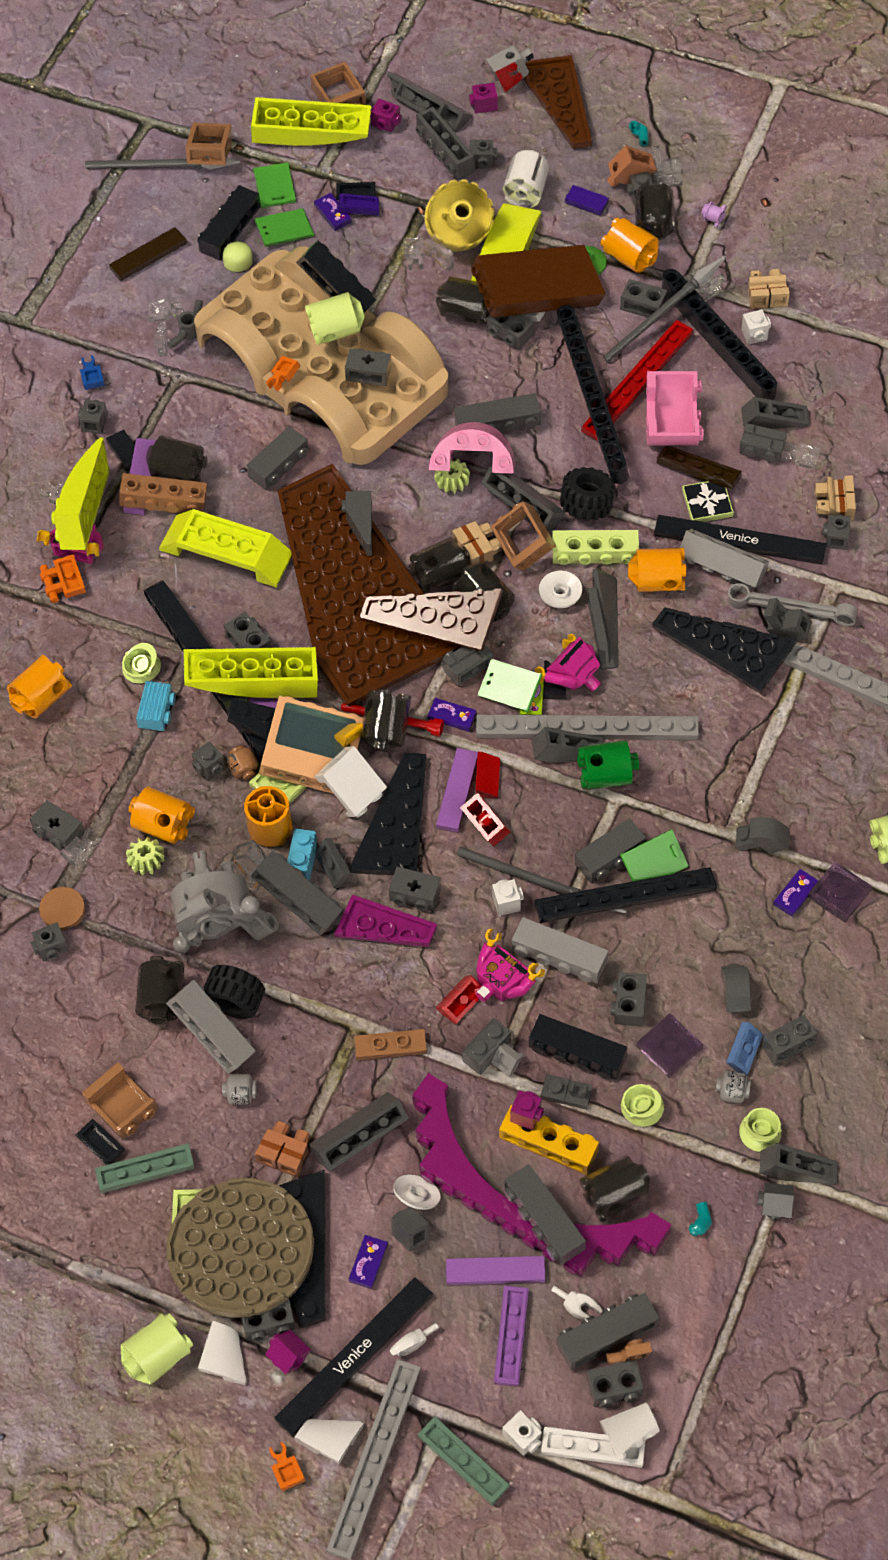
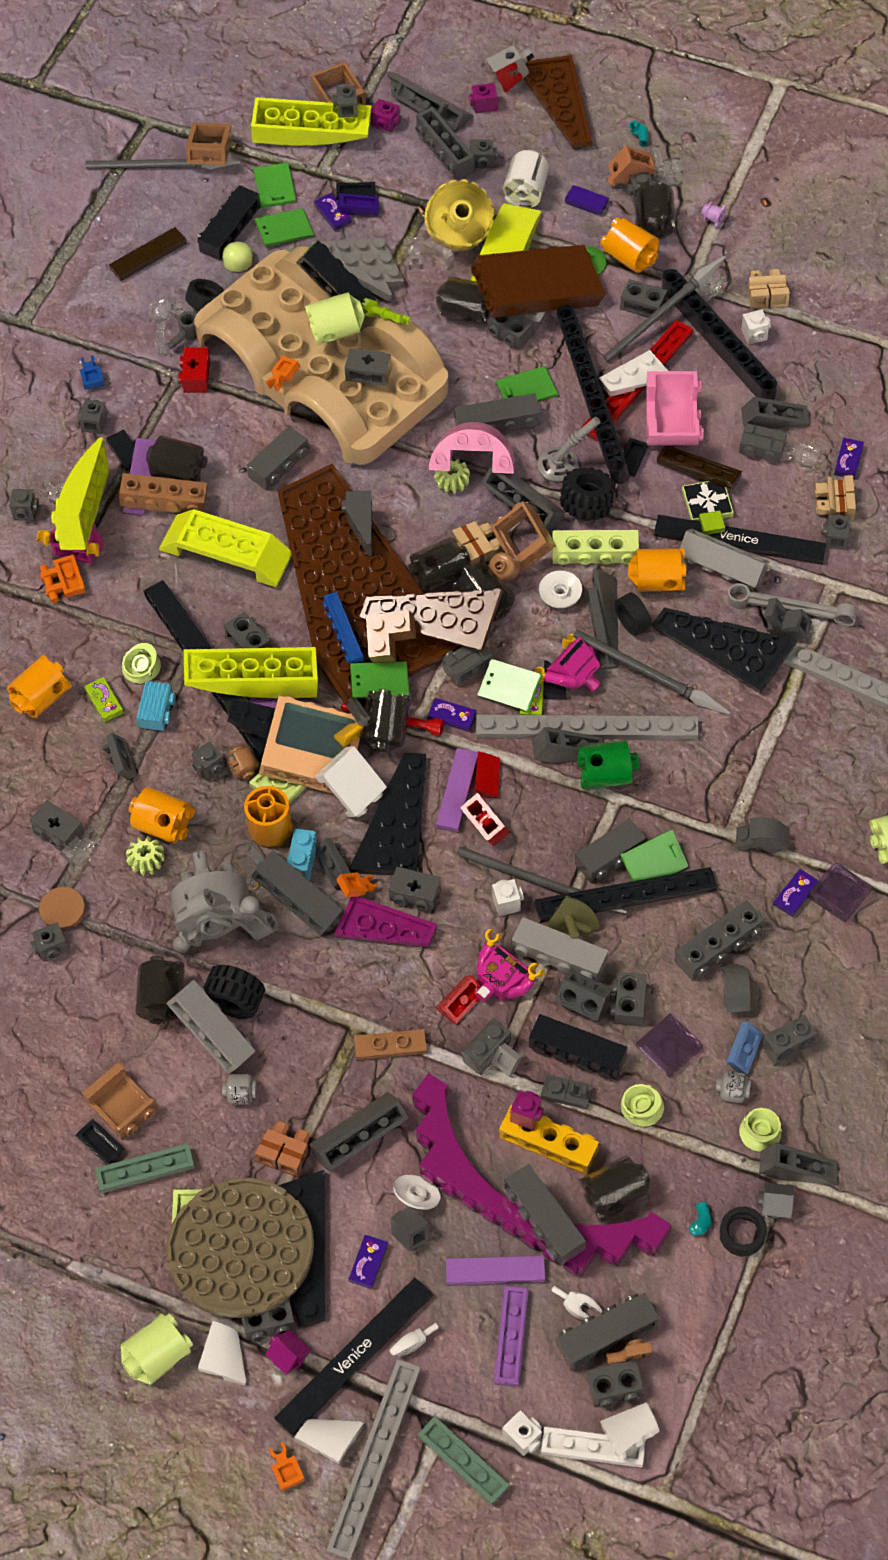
none -> dark grey brick [10,489,39,521]
none -> lime tile [84,677,124,723]
none -> dark grey plate [102,733,137,780]
none -> red brick [178,347,210,393]
none -> black tyre [185,279,224,311]
none -> light grey wing [309,238,404,301]
none -> blue piece [323,592,364,664]
none -> dark grey brick [333,86,357,118]
none -> orange plate [336,872,378,897]
none -> dark grey axle [346,698,370,727]
none -> bright green container [350,661,410,700]
none -> lime piece [362,298,411,325]
none -> brick [366,610,416,663]
none -> medium nougat head [489,552,520,582]
none -> bright green container [496,366,559,402]
none -> light grey dish [537,417,601,483]
none -> olive shield [546,896,600,938]
none -> dark grey brick [555,969,613,1021]
none -> dark grey piece [573,629,730,715]
none -> white wing [599,350,668,397]
none -> black tyre [614,592,651,636]
none -> black tile [623,438,649,477]
none -> dark grey brick [674,900,765,981]
none -> lime tile [699,511,725,535]
none -> black tyre [719,1207,767,1257]
none -> dark purple tile [834,437,864,479]

